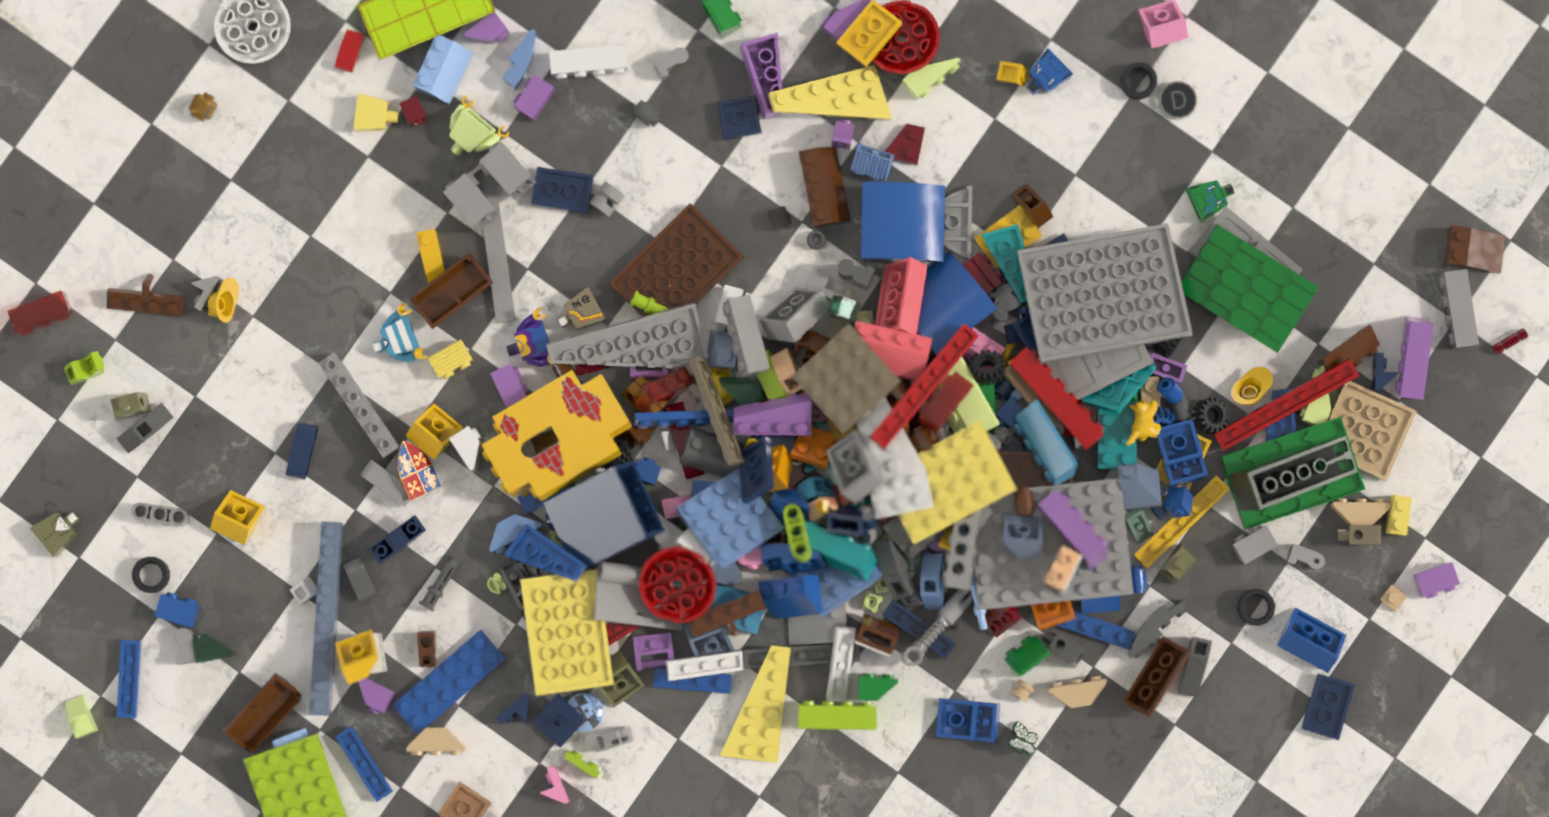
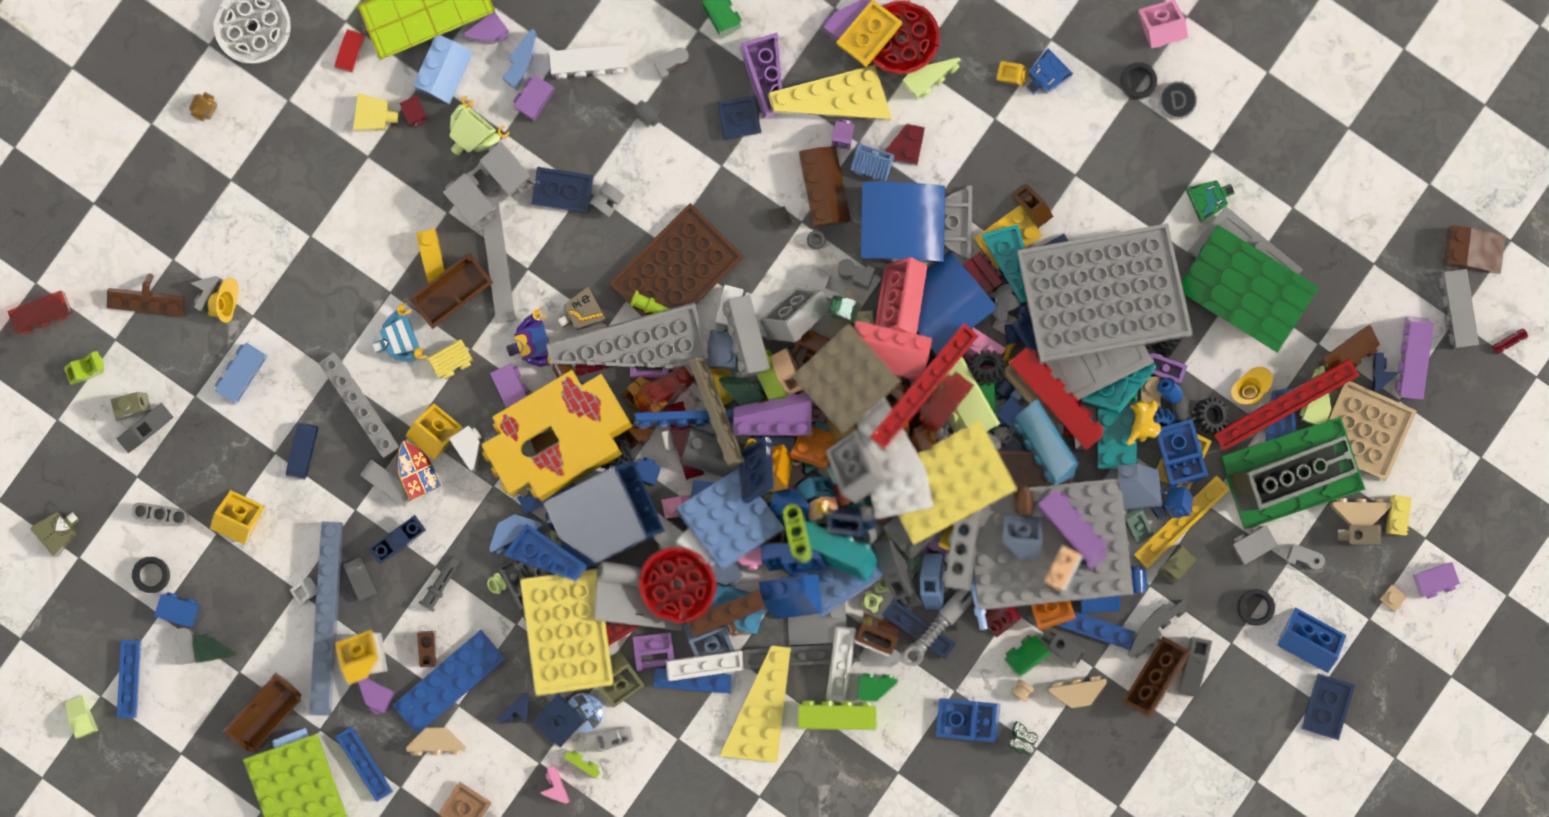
none -> medium blue brick [215,343,268,404]

